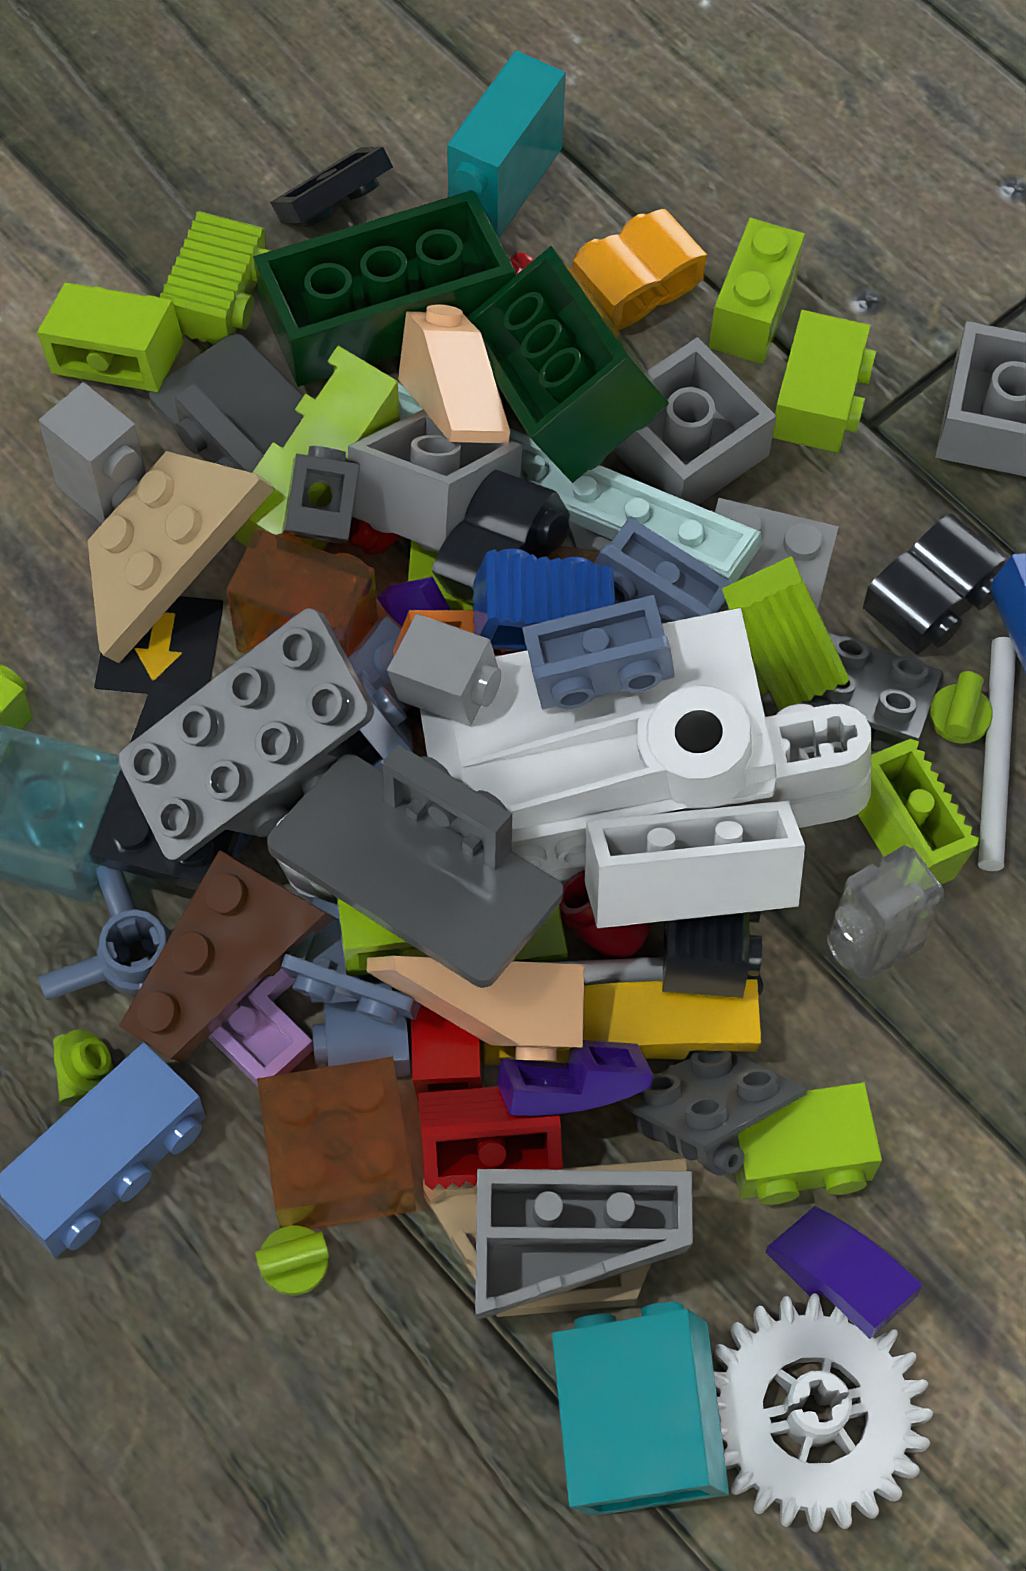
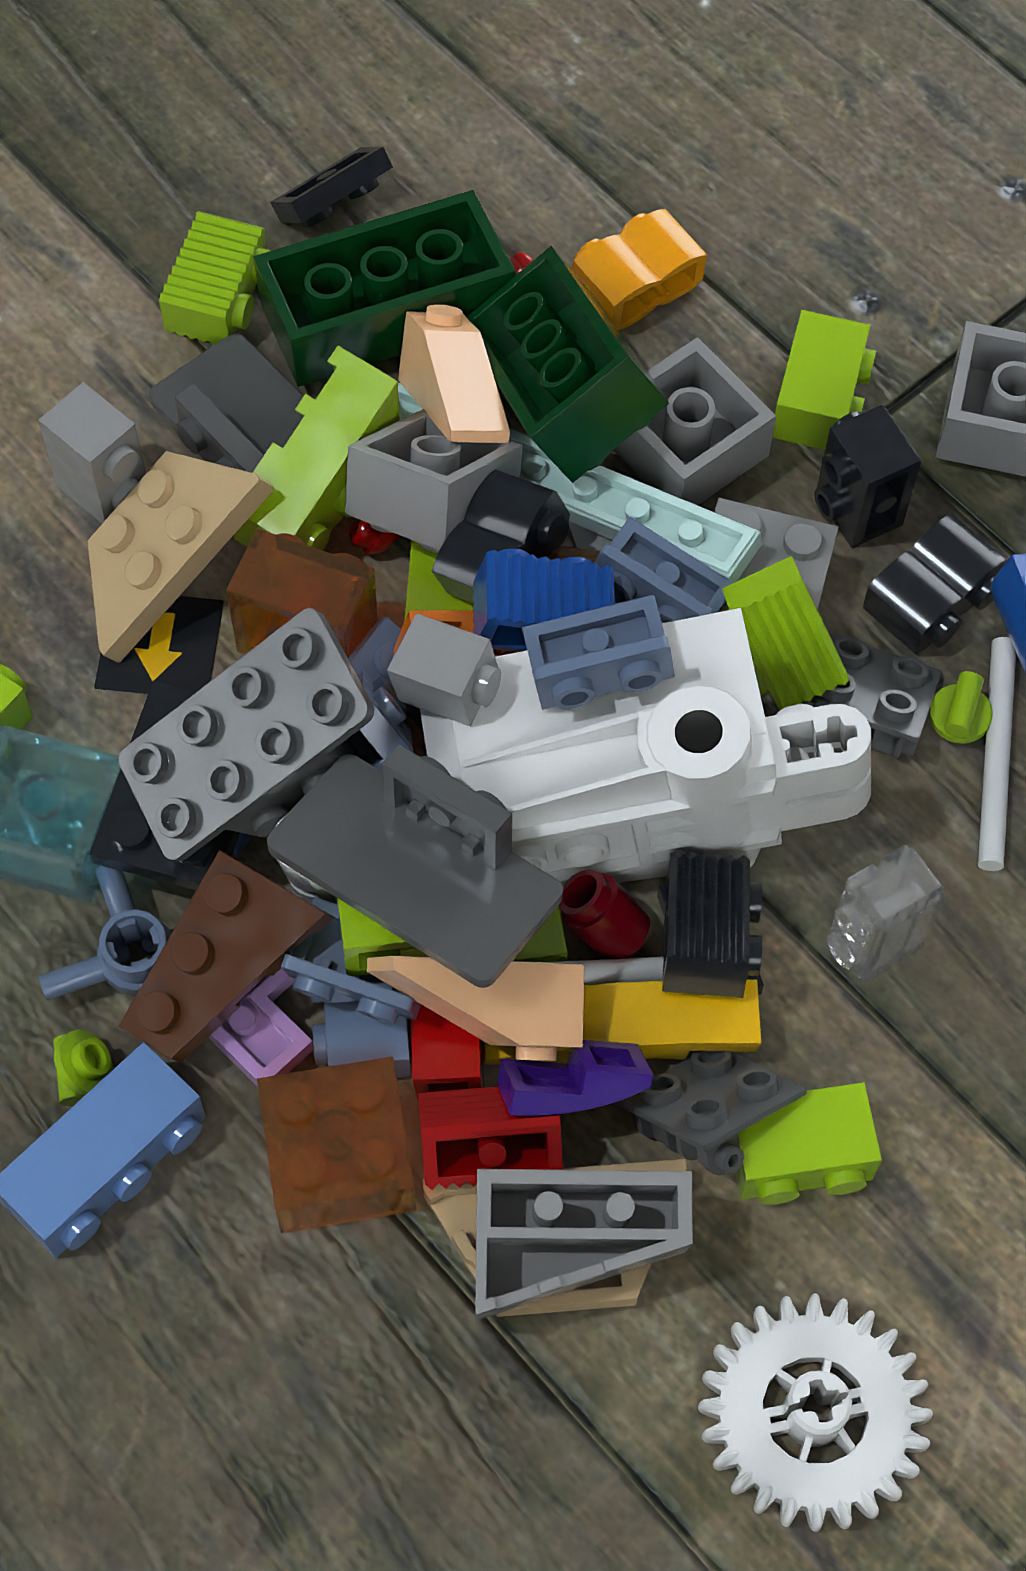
lime brick [37,282,184,392] -> none
lime plate [255,1225,329,1296] -> none
dark grey brick [282,446,360,544] -> none
dark purple tile [376,576,451,626] -> none
teal brick [447,50,566,238] -> none
teal brick [552,1302,729,1516] -> none
white brick [585,801,805,928] -> none
lime brick [709,218,805,365] -> none
dark purple slope [765,1206,923,1339] -> none
lime brick [858,739,979,898] -> none
none -> black brick [814,404,922,548]

